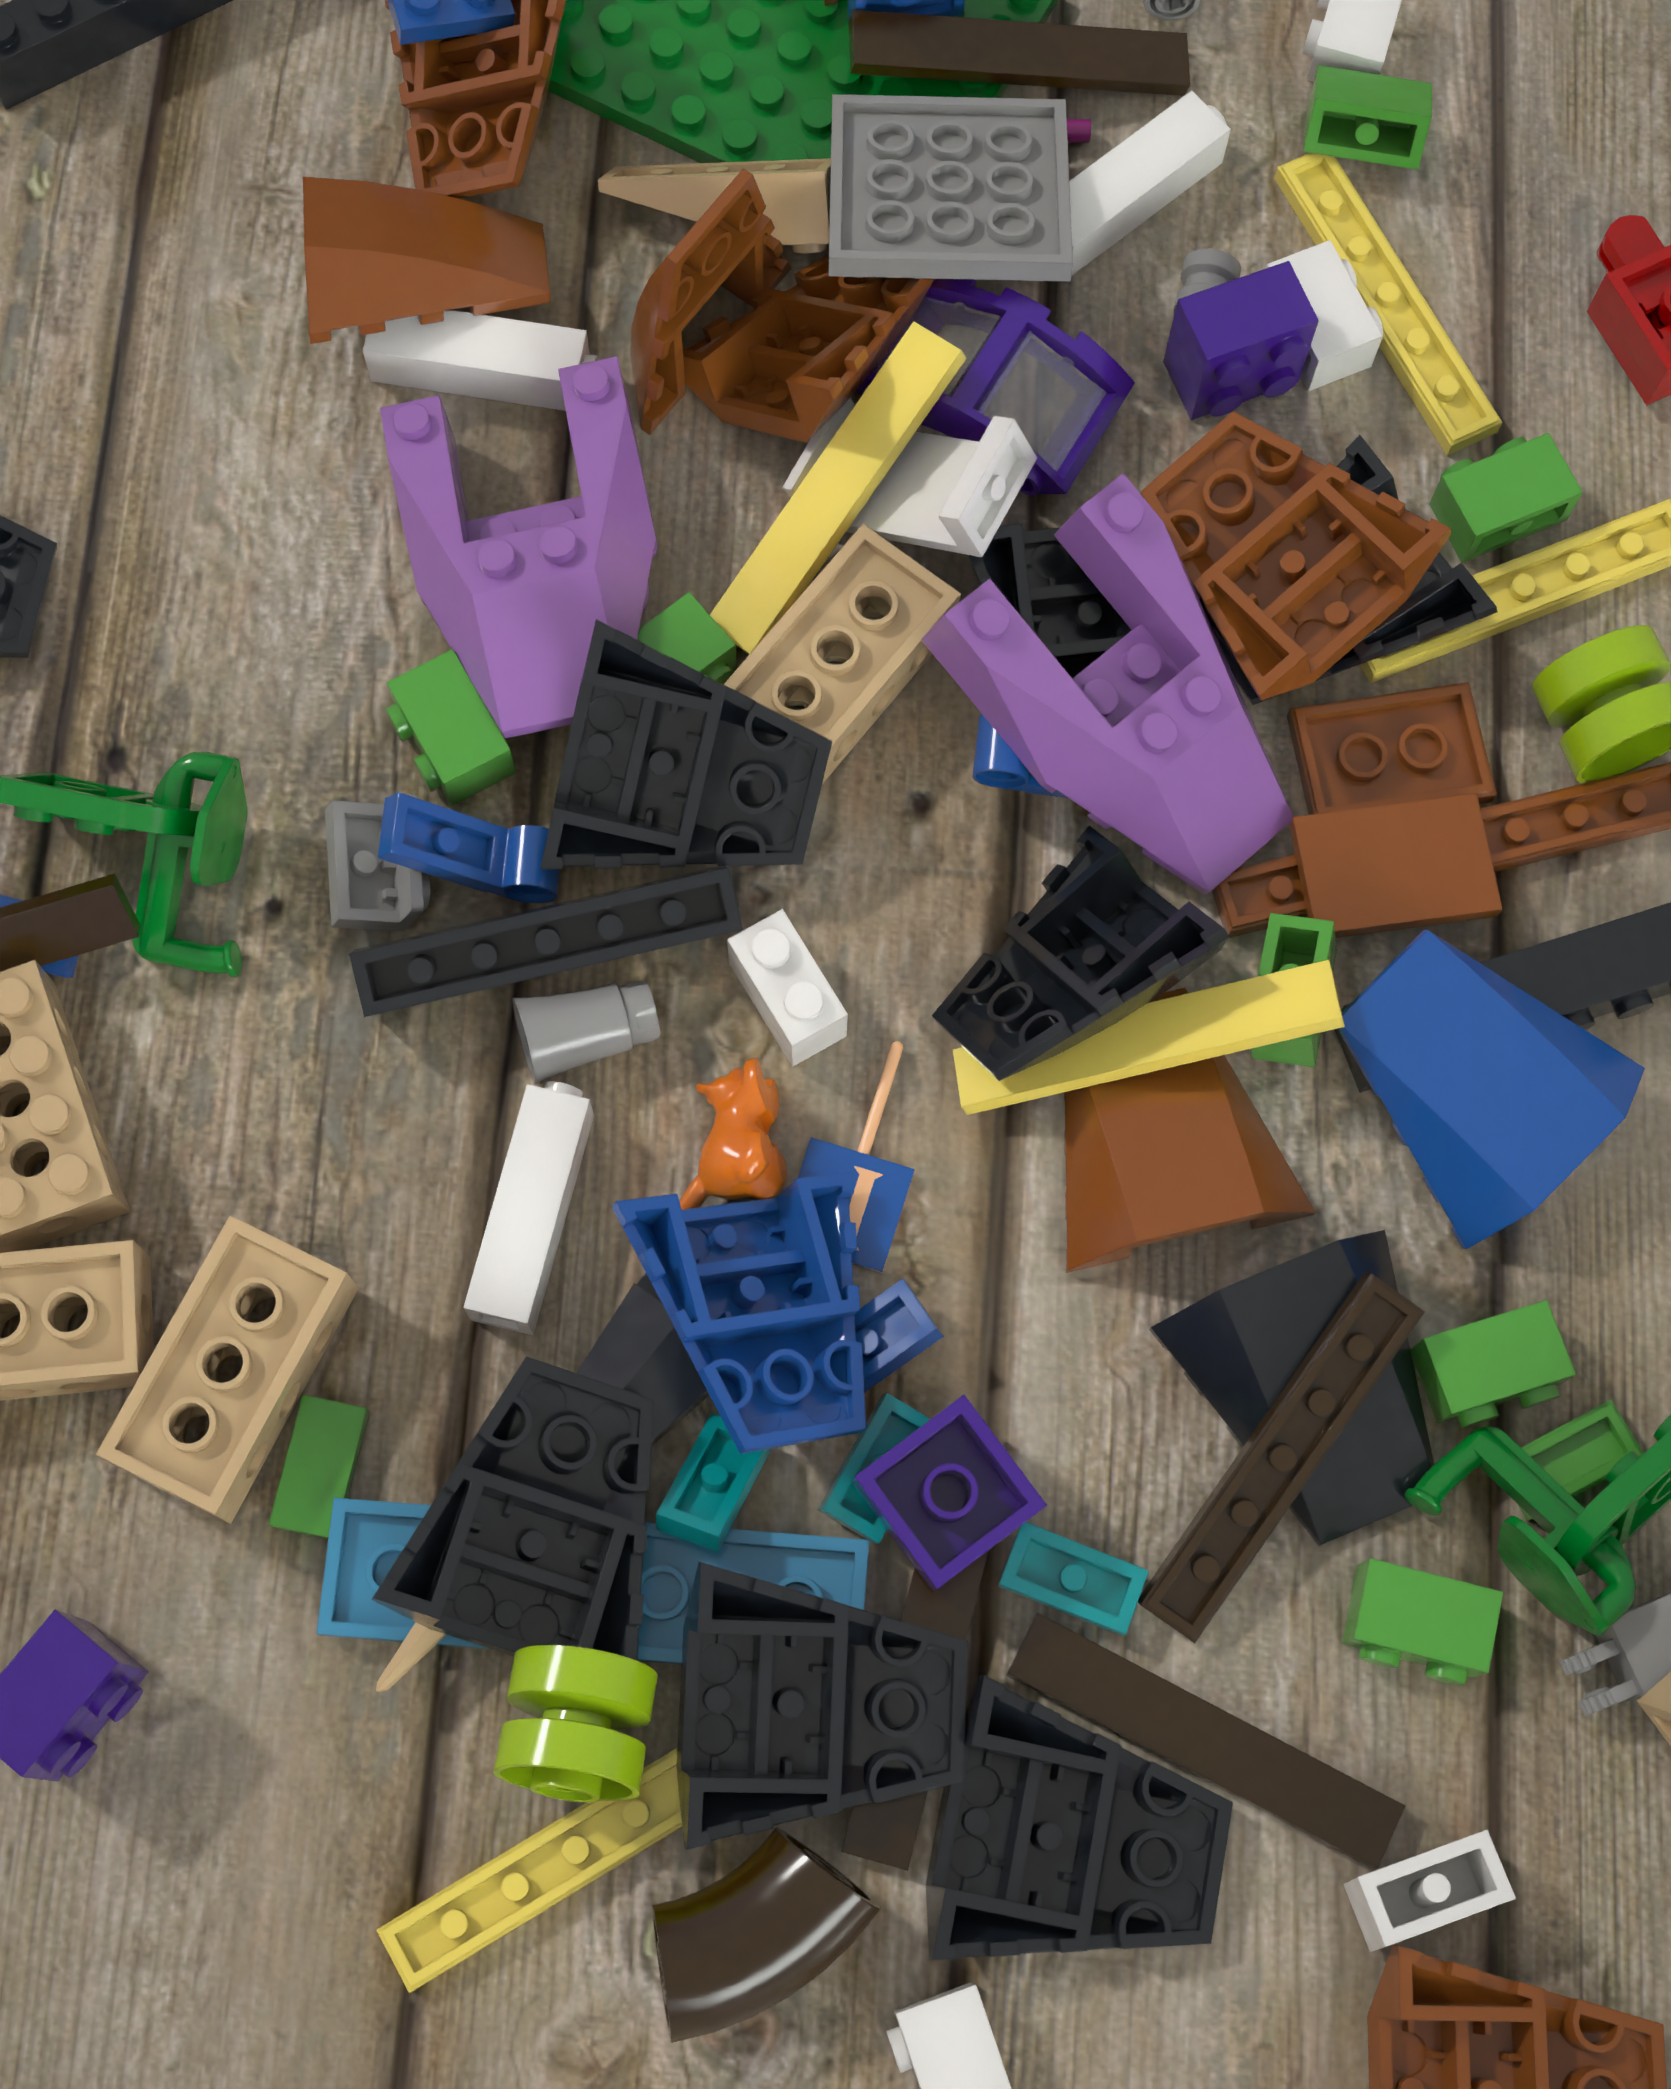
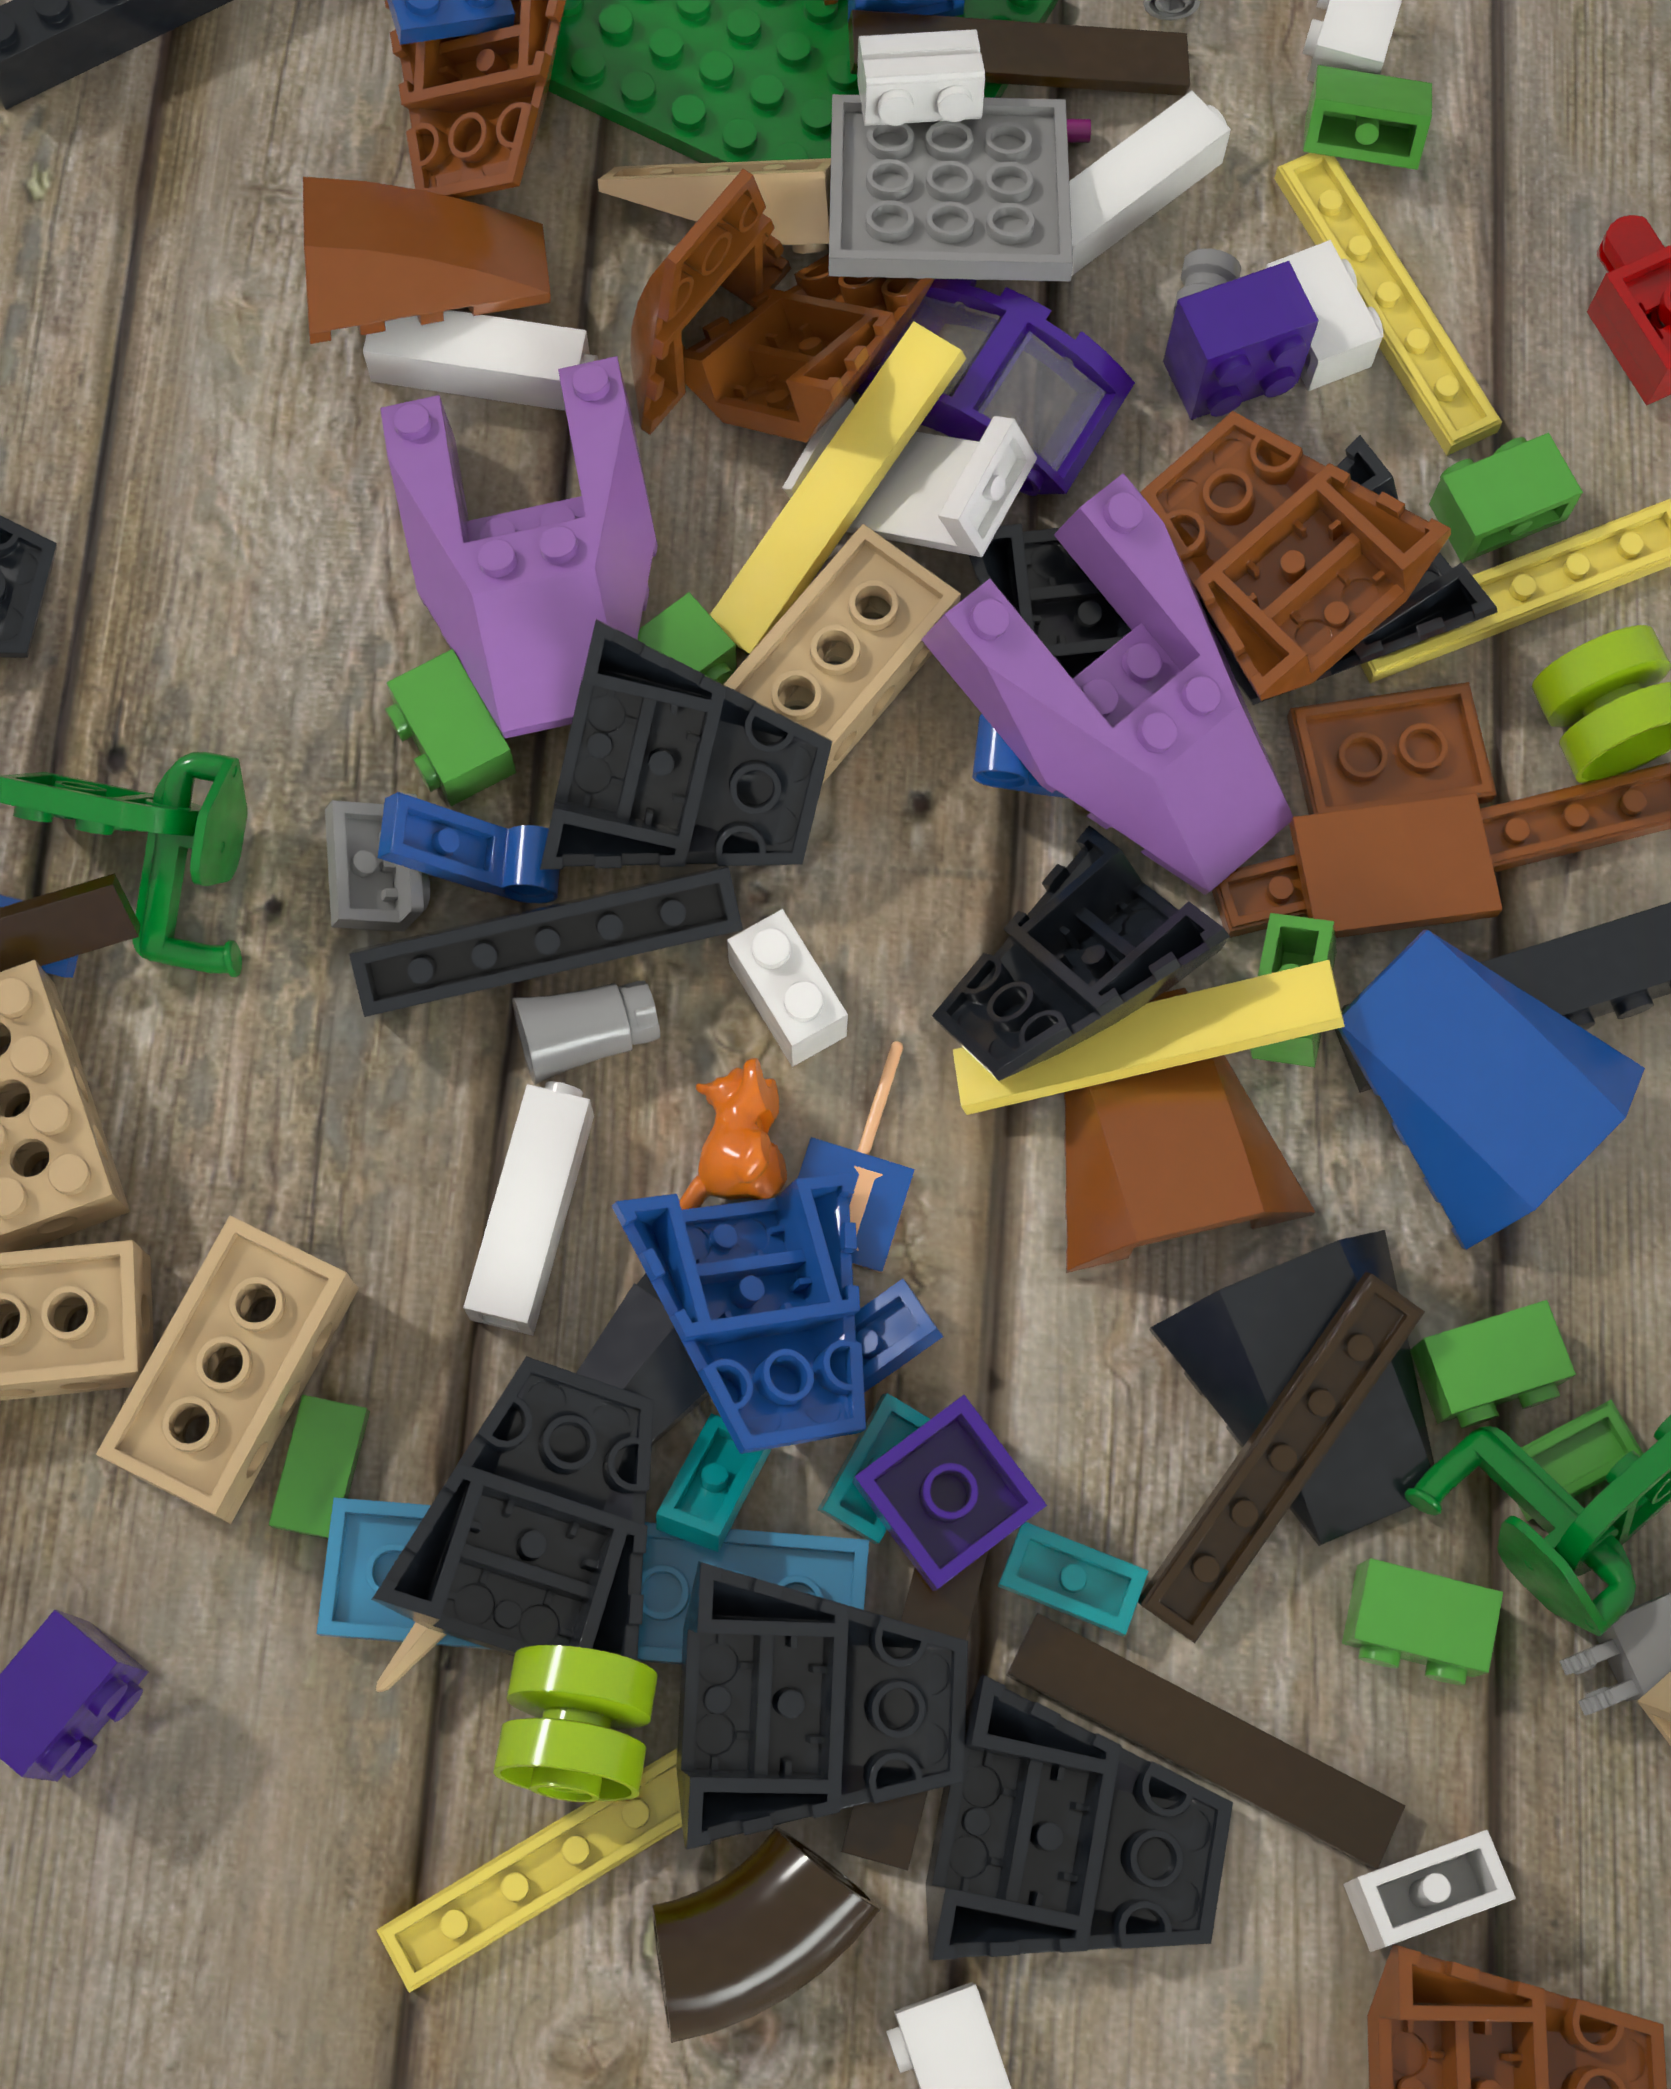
none -> white brick [857,29,985,126]

